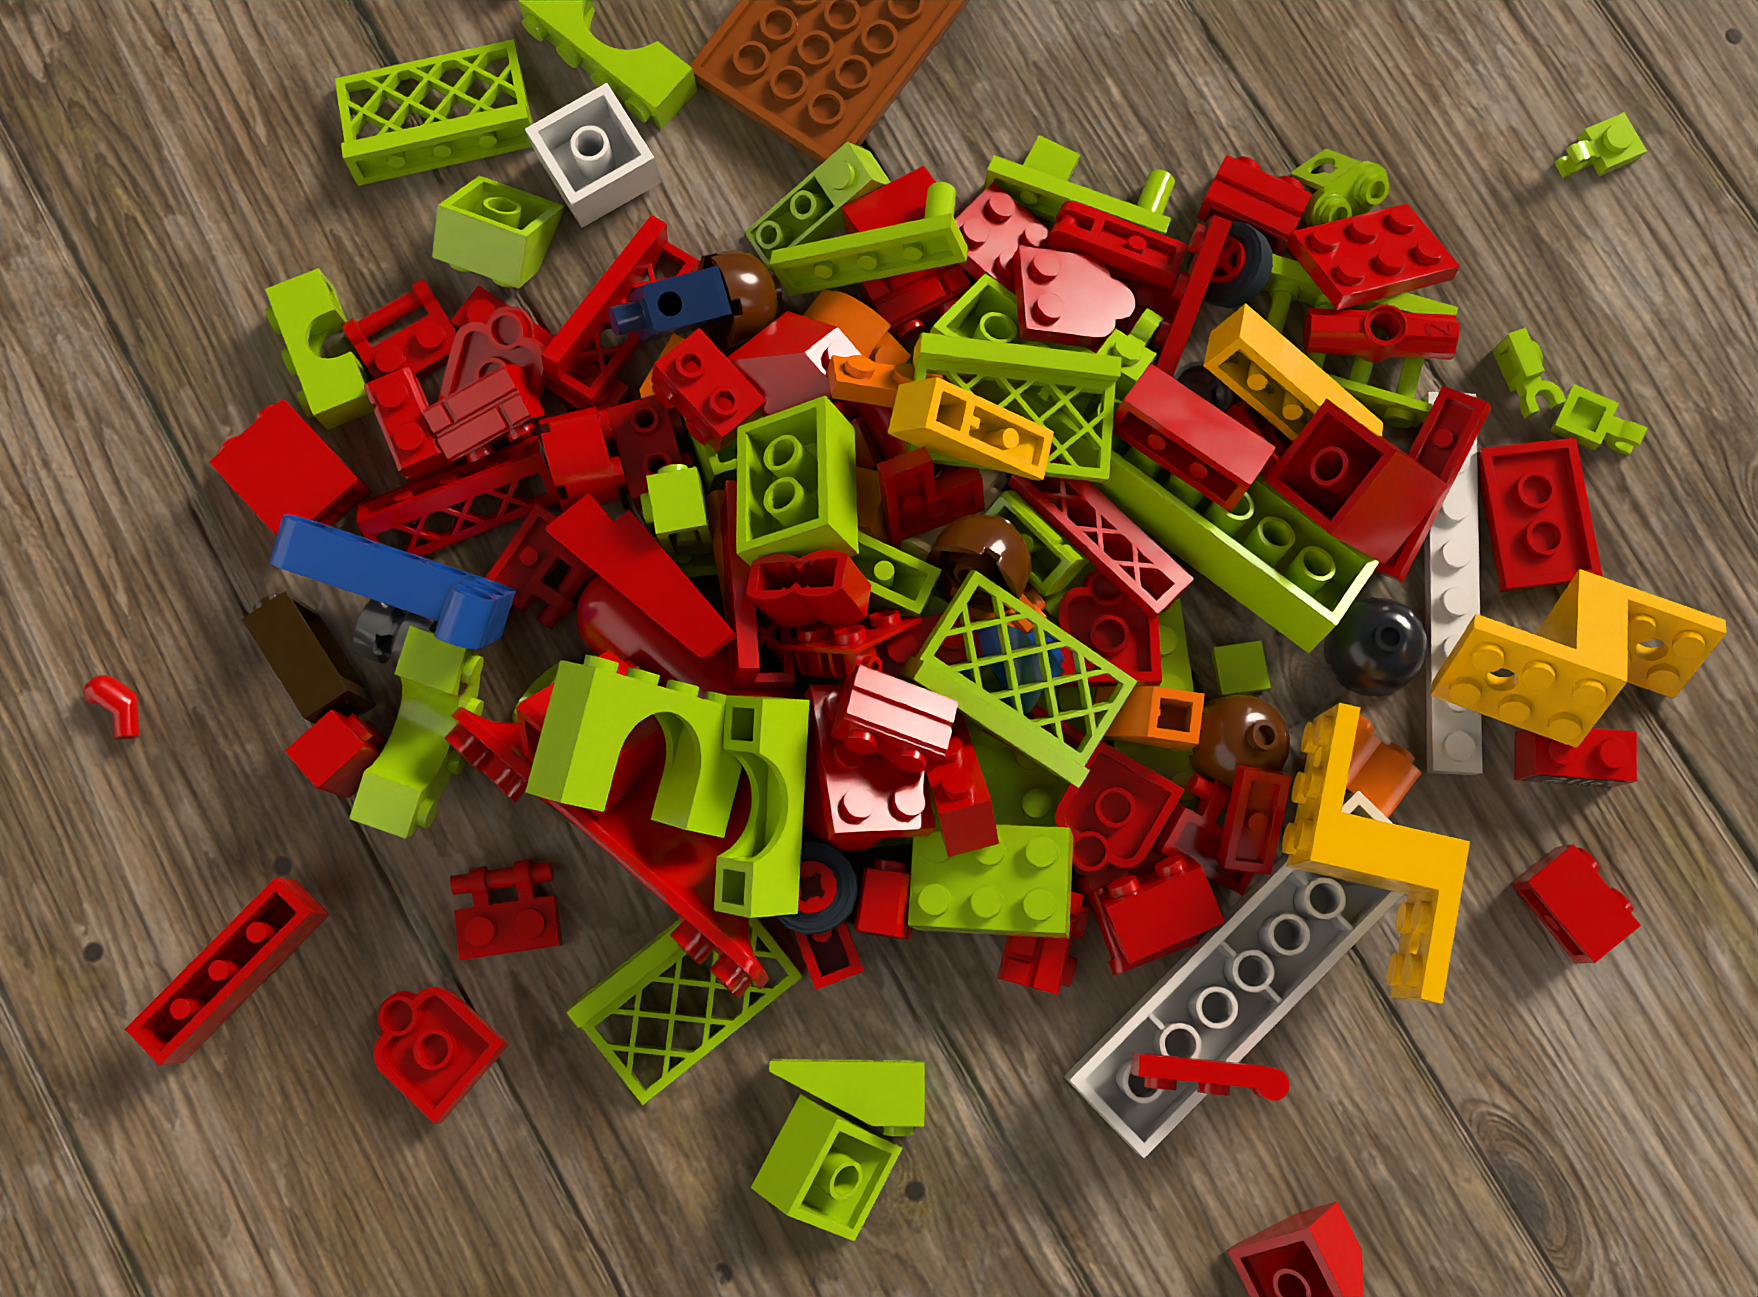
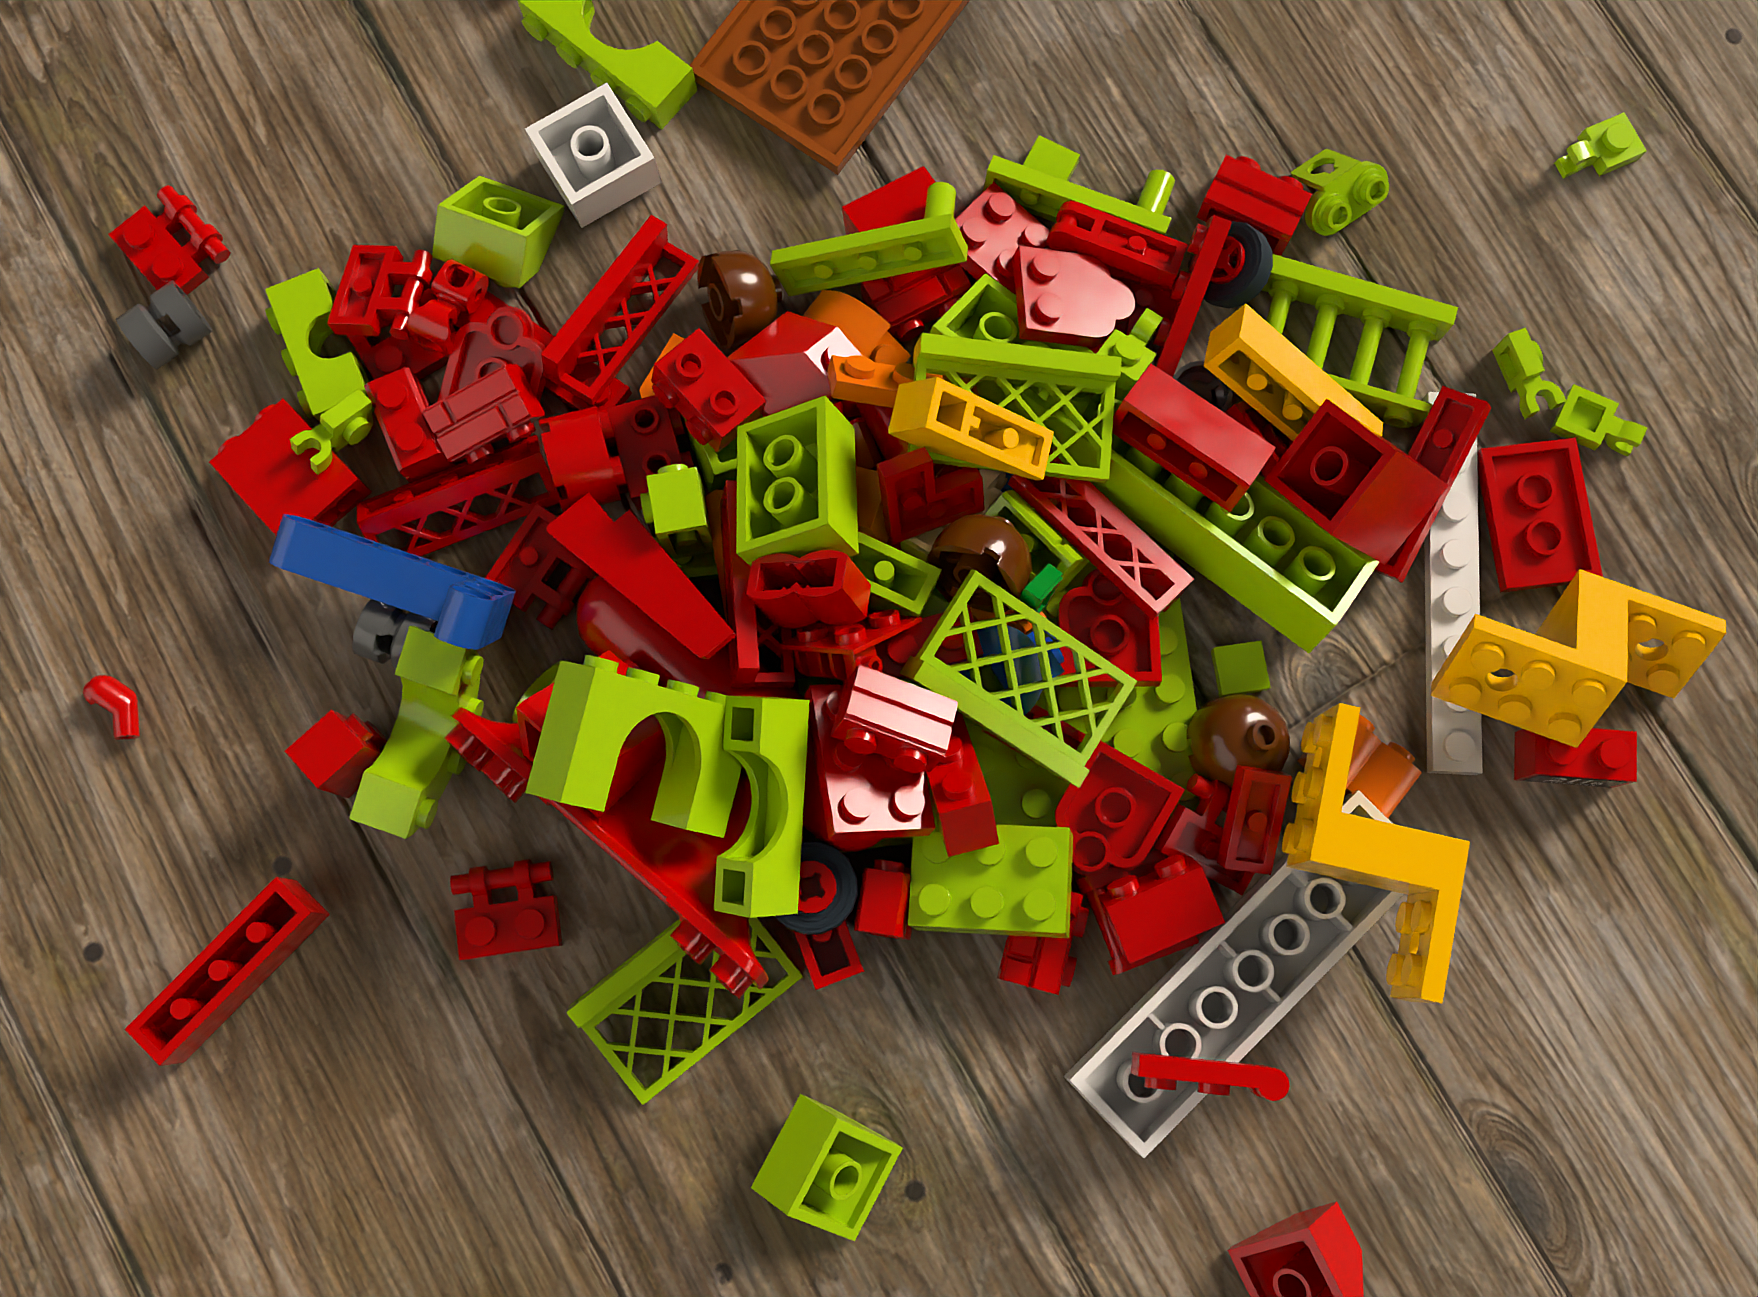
dark brown window [242,591,377,724] -> none
lime fence [335,39,533,186] -> none
red plate [373,987,509,1124] -> none
dark blue torso [608,266,732,342] -> none
lime slope [744,142,890,270] -> none
lime slope [769,1059,925,1136] -> none
orange slope [1094,686,1205,752] -> none
red plate [1286,203,1460,310] -> none
red piece [1302,304,1459,363] -> none
black cylinder [1324,597,1427,697] -> none
red brick [1510,844,1641,964] -> none
none -> red plate [108,185,230,295]
none -> dark grey wheel [116,281,213,370]
none -> lime plate [290,389,373,475]
none -> red plate [327,245,433,340]
none -> red leg [407,259,489,357]
none -> green tile [1019,563,1063,613]

